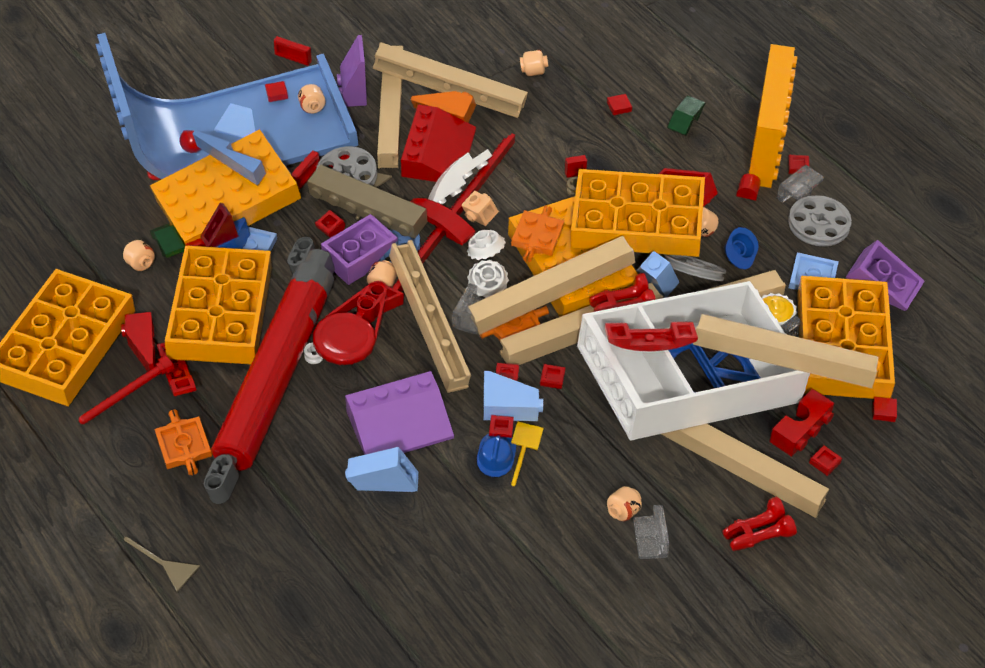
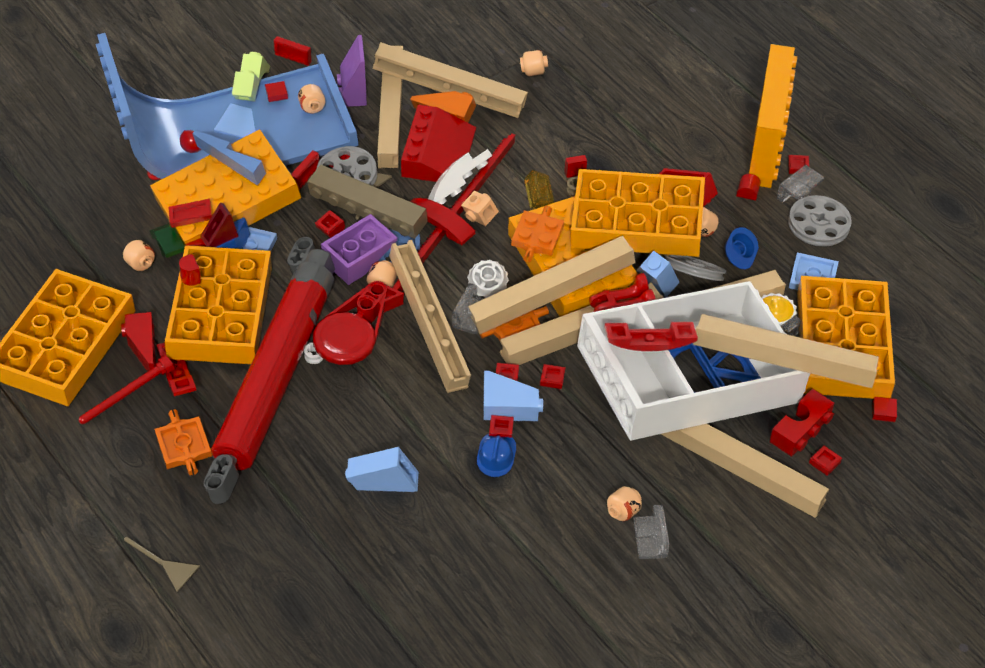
medium lavender slope [345,371,454,455] -> none
white piece [467,230,506,260] -> none
yellow piece [511,421,544,486] -> none
red tile [607,94,632,115] -> none
dark green slope [667,95,706,136] -> none
red piece [722,496,797,551] -> none
medium lavender slope [846,240,924,311] -> none
none -> red tile [168,198,213,228]
none -> red brick [179,254,201,286]
none -> yellowish green arch [232,52,270,101]
none -> clear yellow slope [524,170,554,208]

